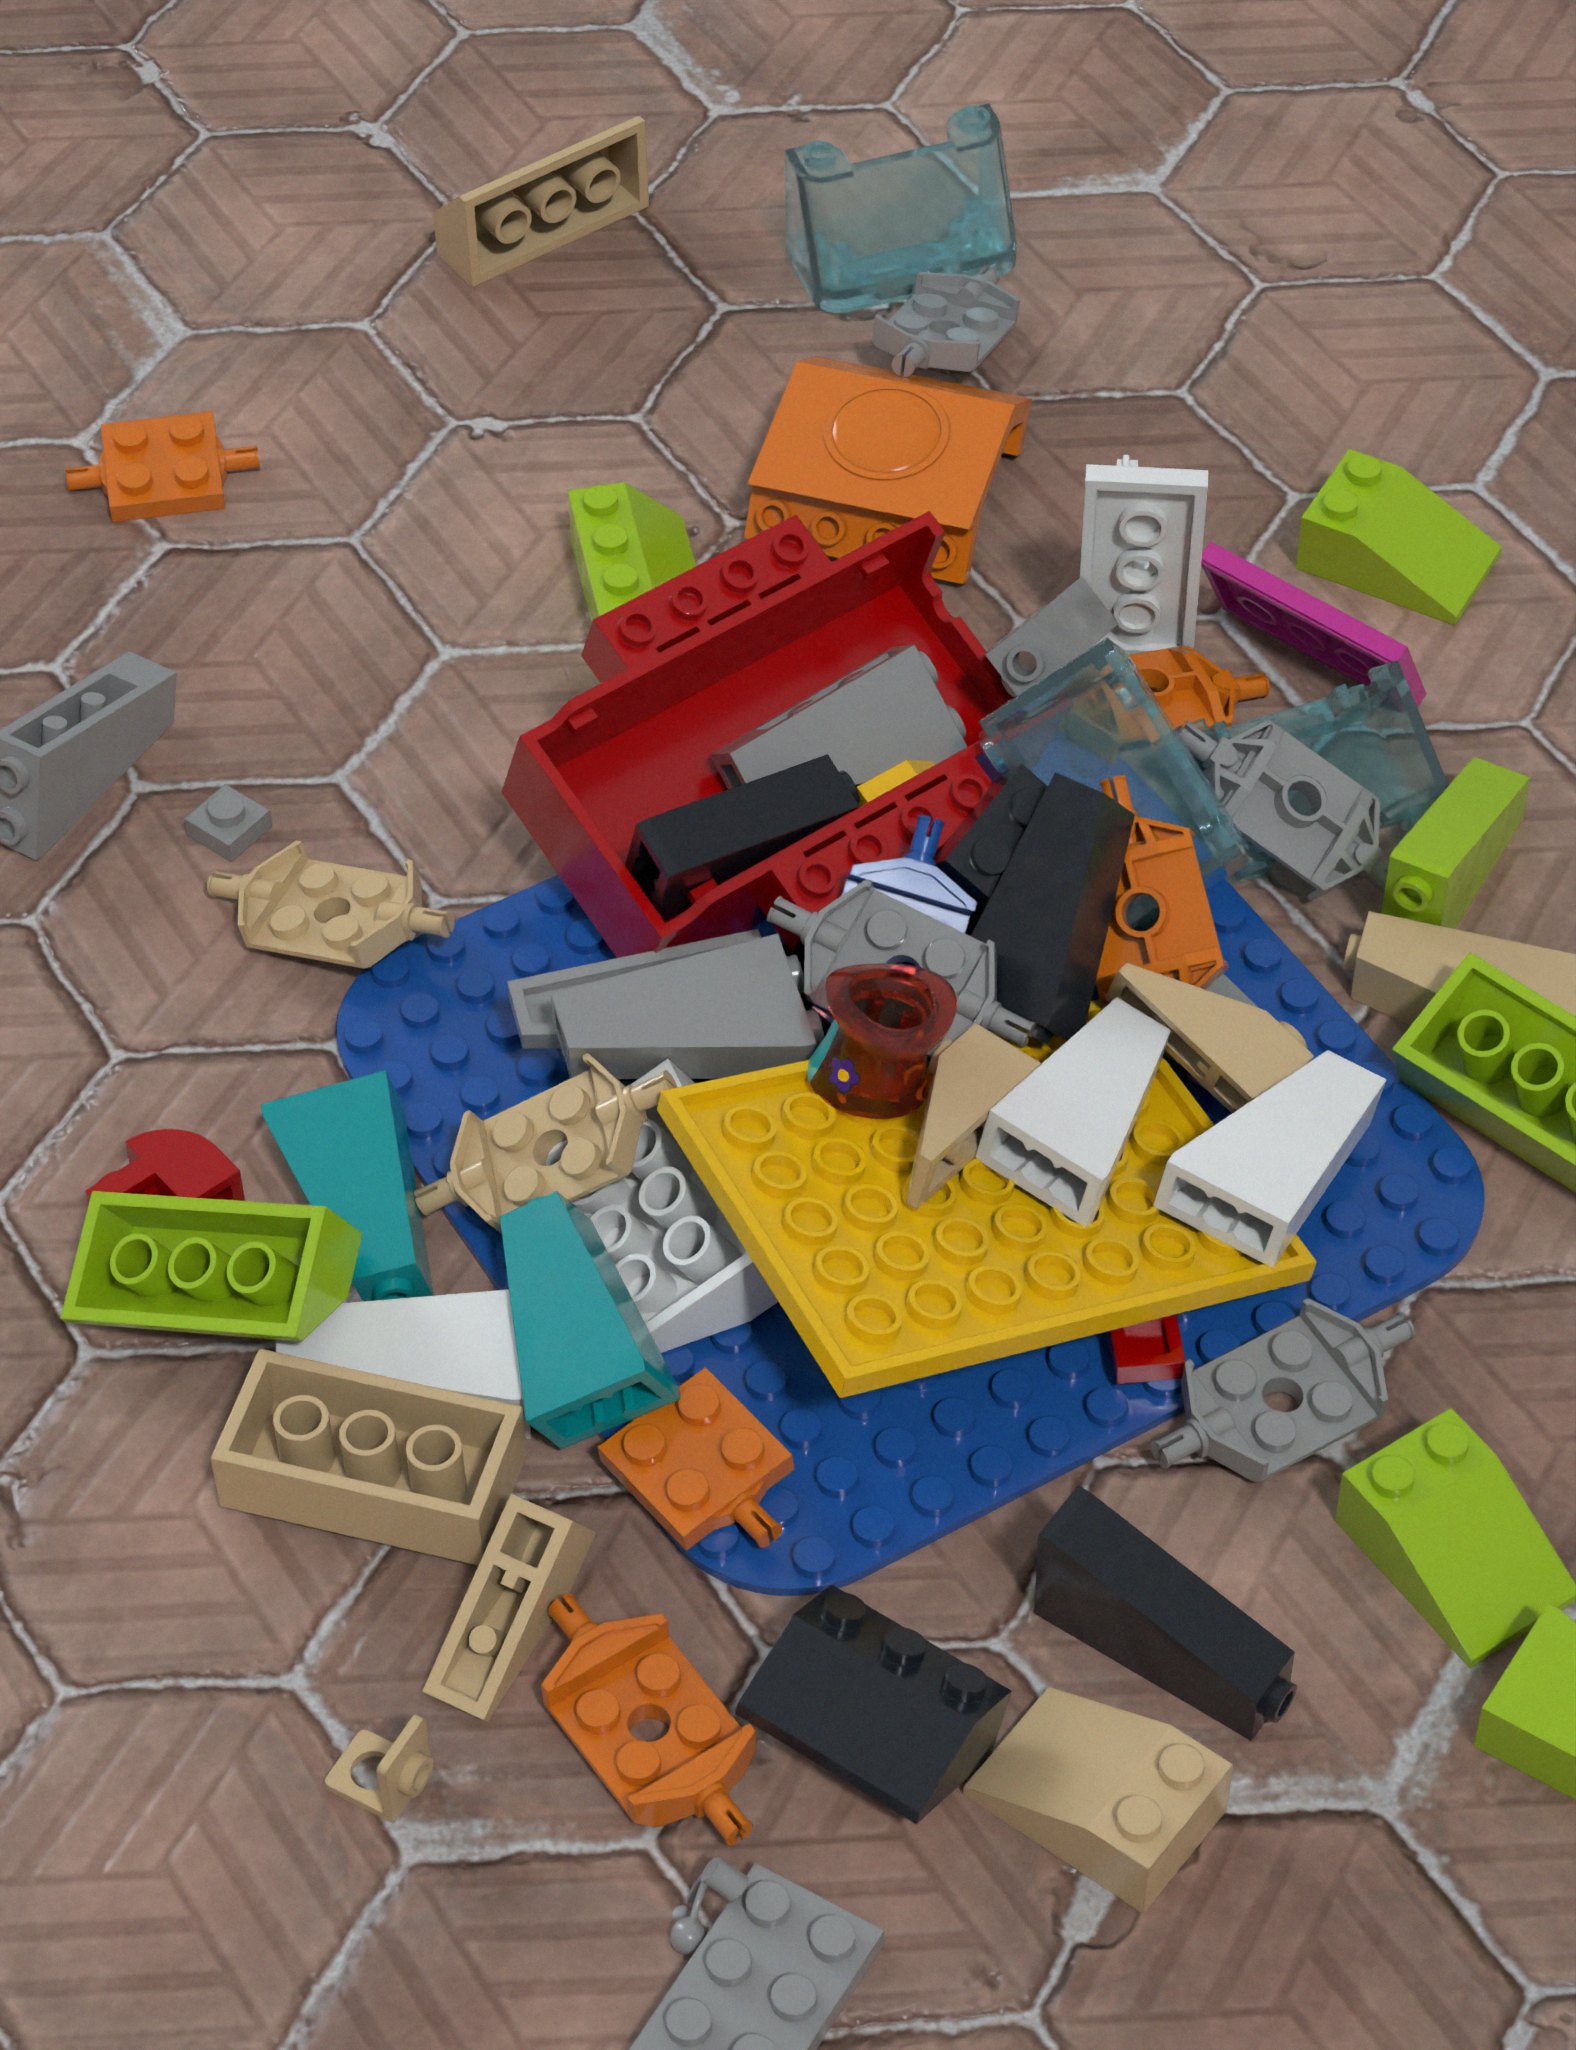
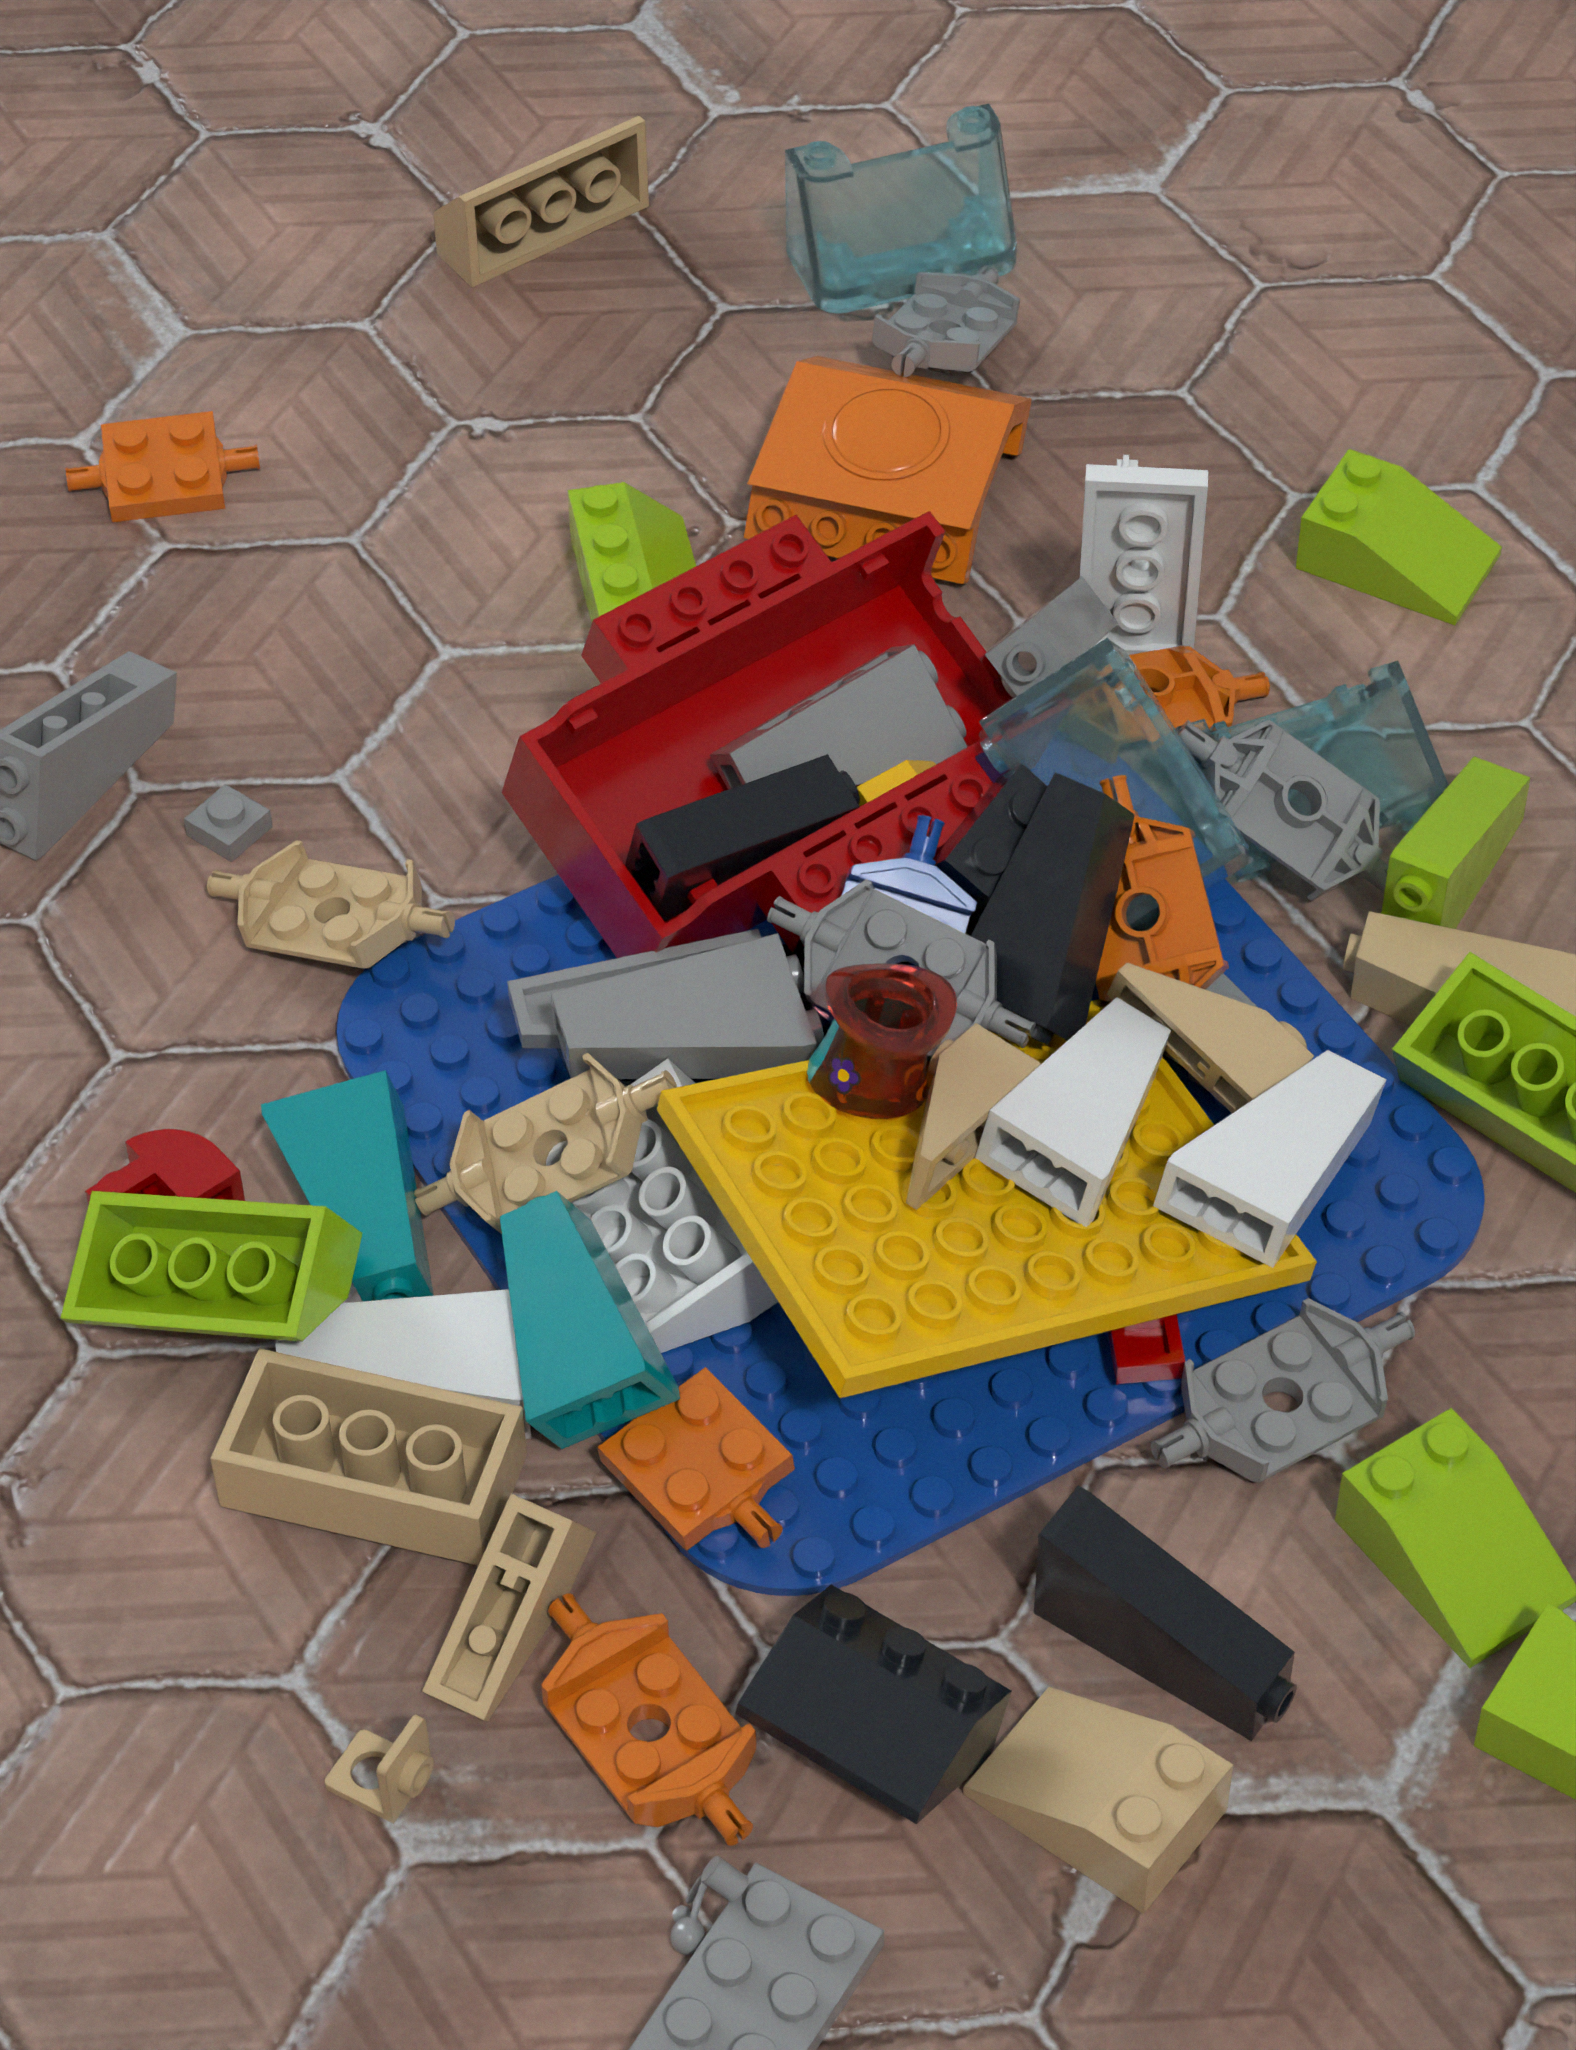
dark pink tile [1201,541,1427,711] -> none

